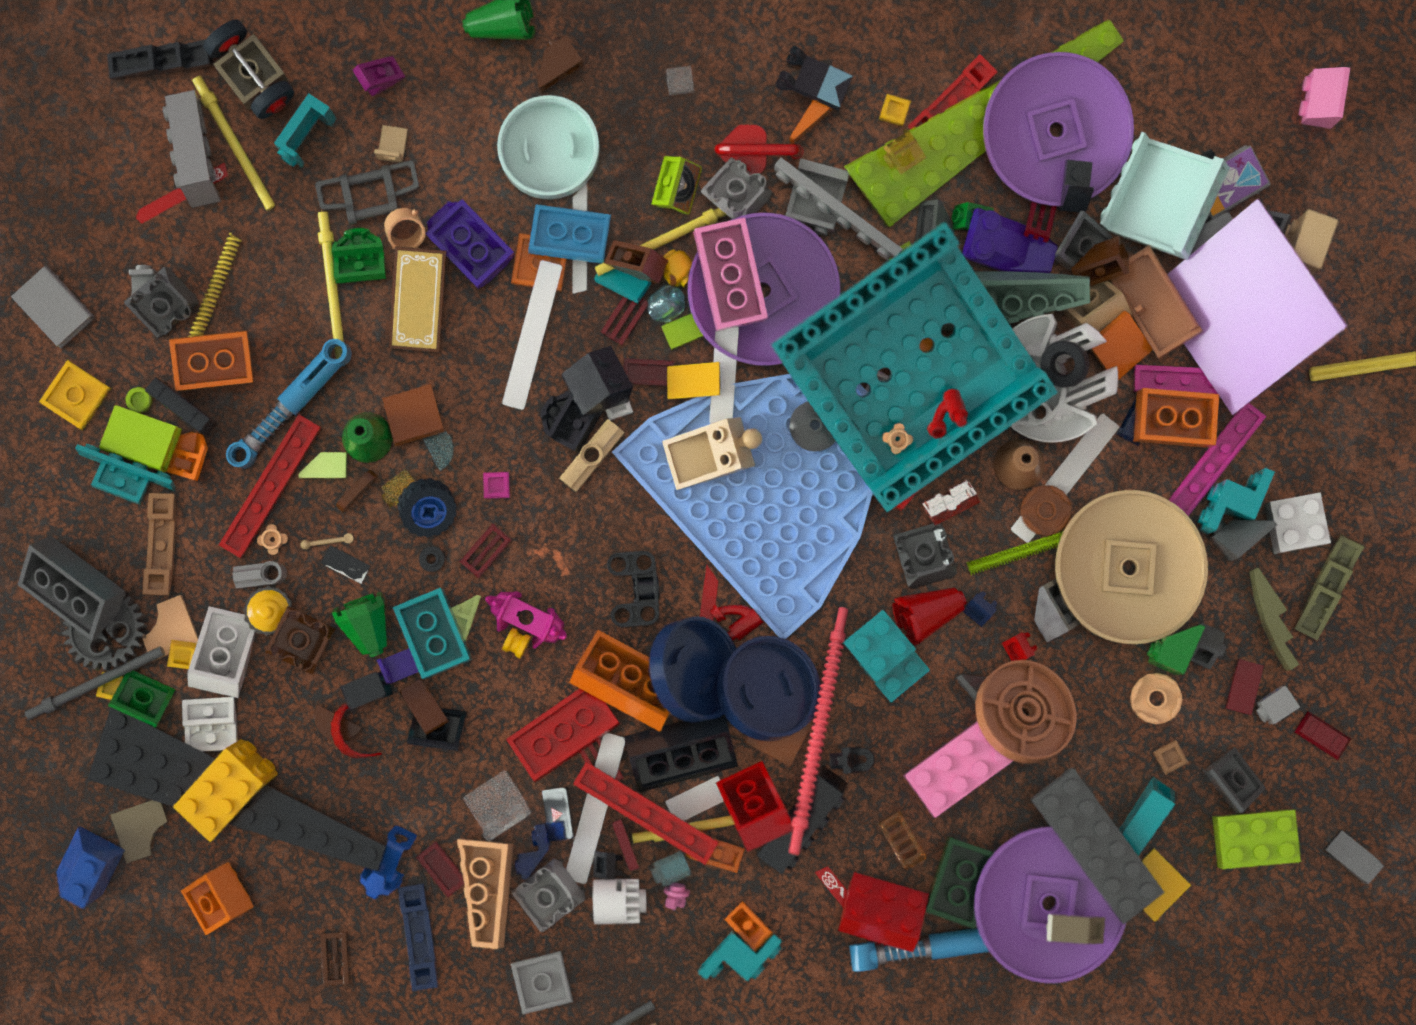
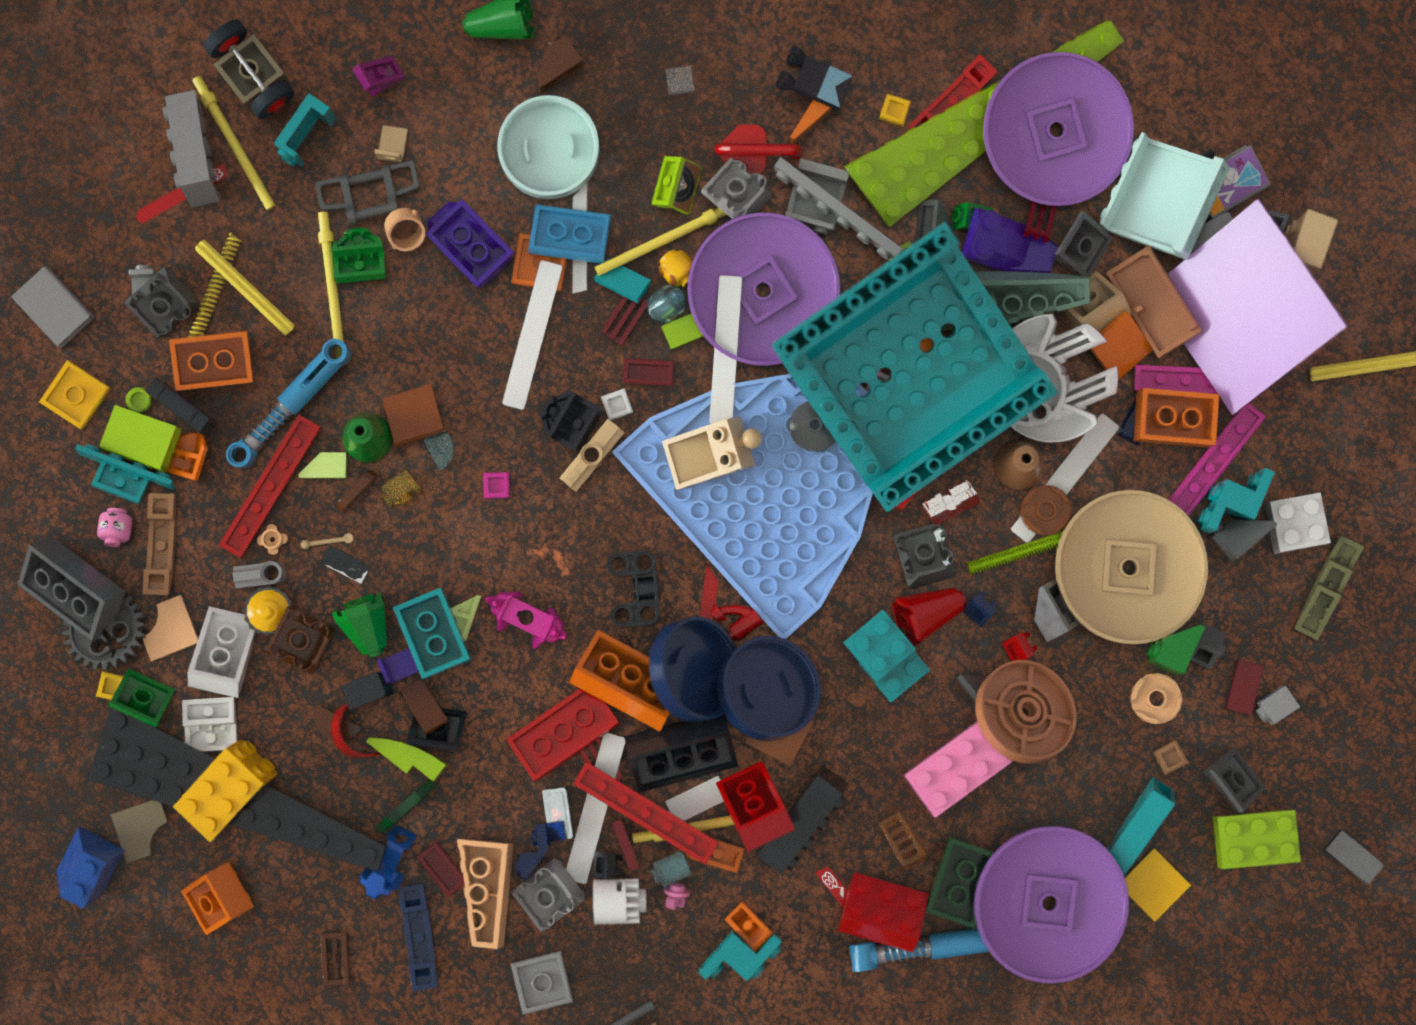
dark grey bar [25,646,165,720] -> none
black slope [107,39,214,79] -> none
yellow tile [167,640,197,669] -> none
pearl gold tile [389,246,447,352] -> none
black wheel [397,478,457,537] -> none
black plate [419,546,445,572] -> none
dark red tile [459,523,512,579] -> none
clear bracket [463,771,533,842] -> none
yellow wheel [502,628,532,659] -> none
black slope [561,346,633,418] -> none
reddish brown slope [604,240,668,284] -> none
yellow piece [667,362,720,399] -> none
bright pink brick [693,217,768,332] -> none
coral hose [789,607,848,855] -> none
black hips [830,746,875,774] -> none
light nougat plate [882,423,913,454] -> none
clear yellow brick [883,129,926,174] -> none
red plant [927,389,968,439] -> none
dark grey plate [1031,767,1165,924] -> none
black tyre [1040,341,1090,388] -> none
dark tan slope [1046,914,1105,944] -> none
black slope [1060,160,1094,213] -> none
reddish brown slope [1071,236,1129,287] -> none
olive slope [1249,567,1299,671] -> none
dark red tile [1294,711,1351,760] -> none
bright pink slope [1299,67,1350,129] -> none
none -> bright pink head [97,508,133,547]
none -> light yellow axle [195,240,295,335]
none -> lime slope [366,738,448,781]
none -> dark green tile [376,779,436,834]

